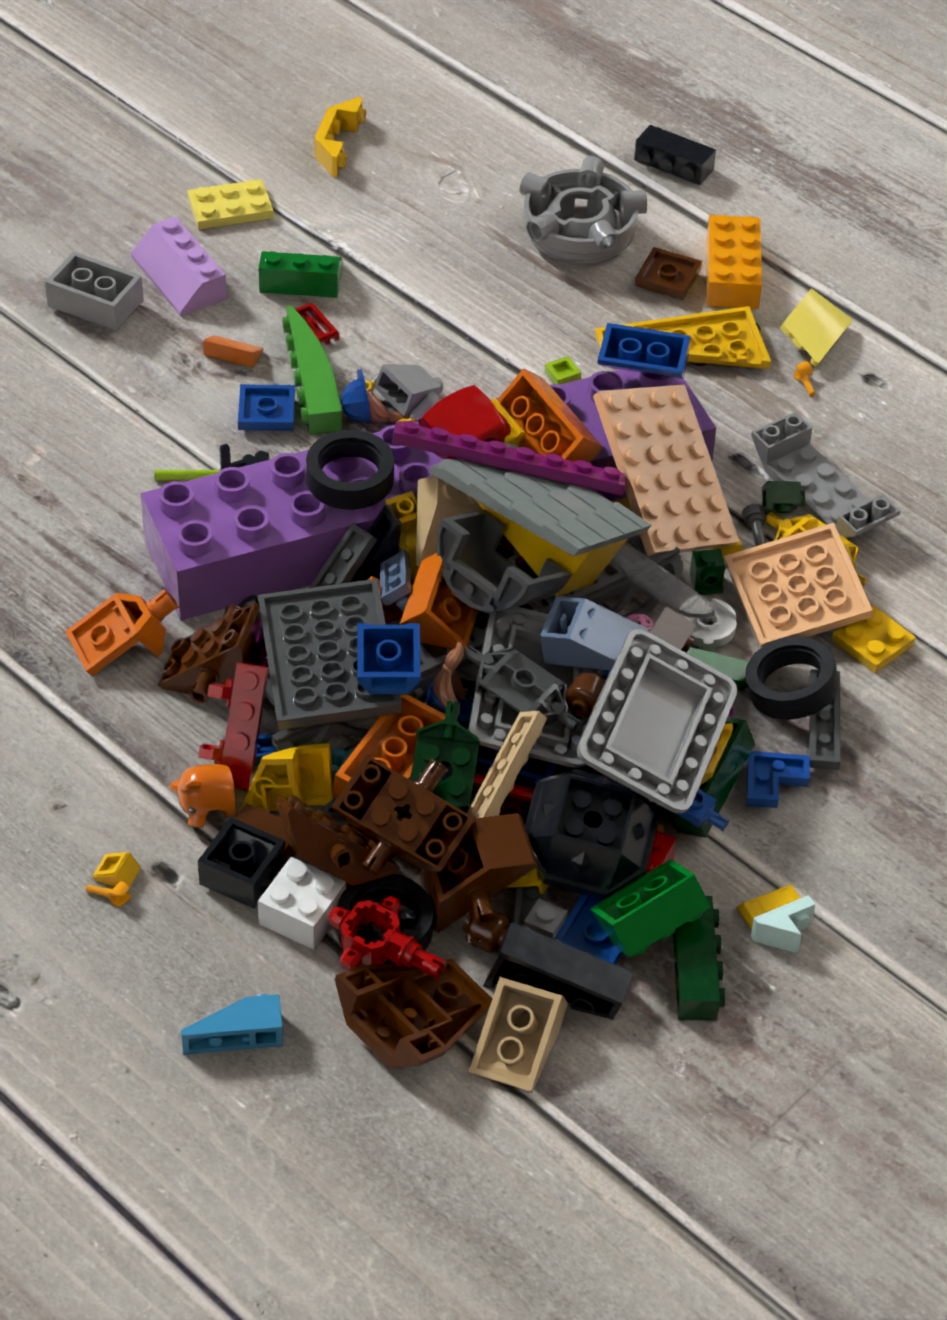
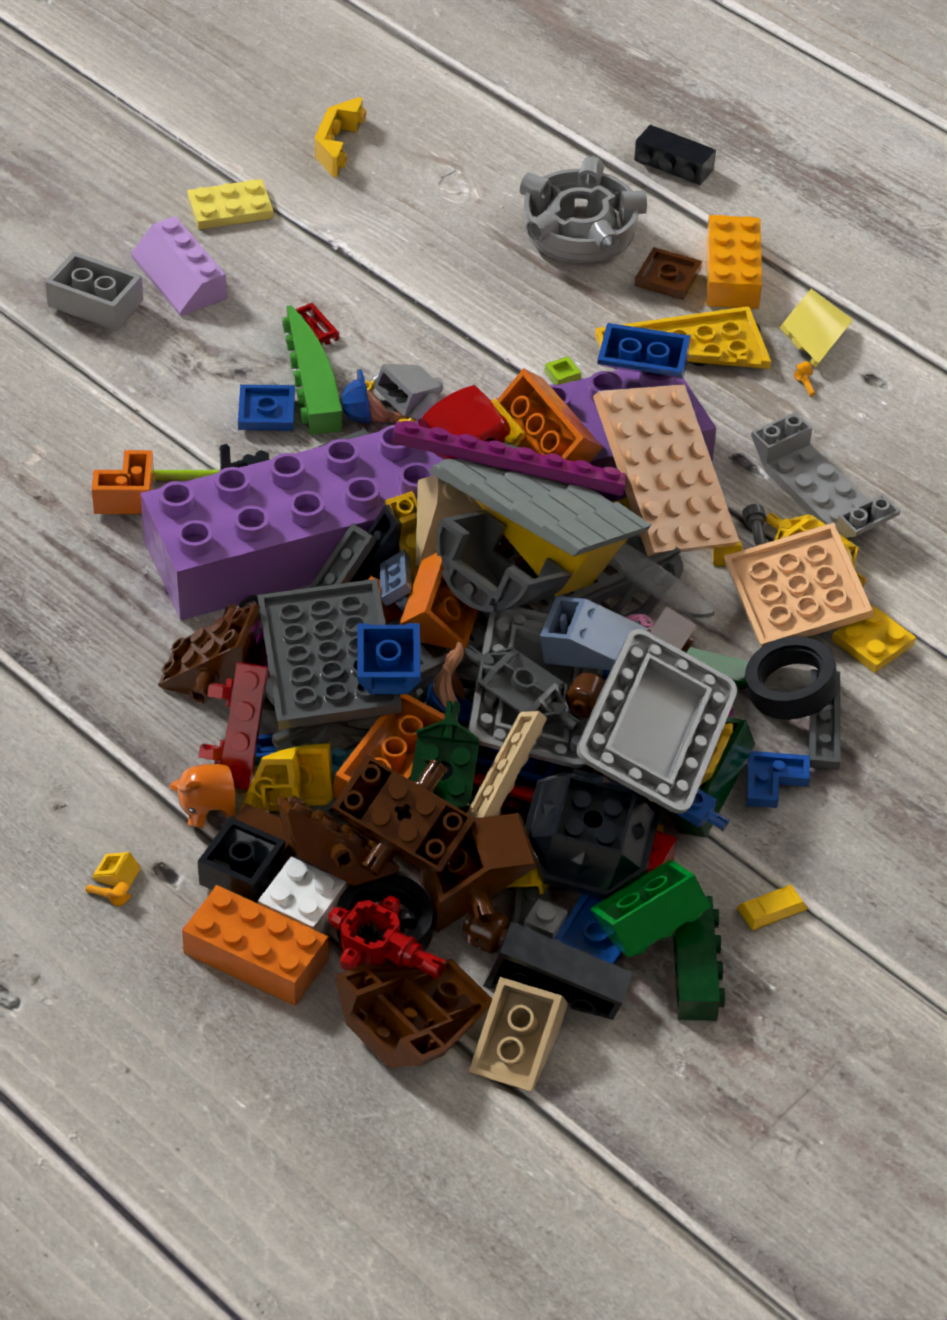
orange plate [65,589,179,677] -> none
dark azure slope [181,994,283,1055] -> none
orange slope [203,335,264,368] -> none
green slope [258,251,343,298] -> none
black tyre [306,430,394,510] -> none
white plate [680,598,737,652] -> none
dark green brick [689,549,725,596] -> none
light aqua slope [751,895,816,953] -> none
dark green brick [762,481,805,515] -> none
none -> orange brick [92,450,154,514]
none -> orange brick [182,885,329,1006]

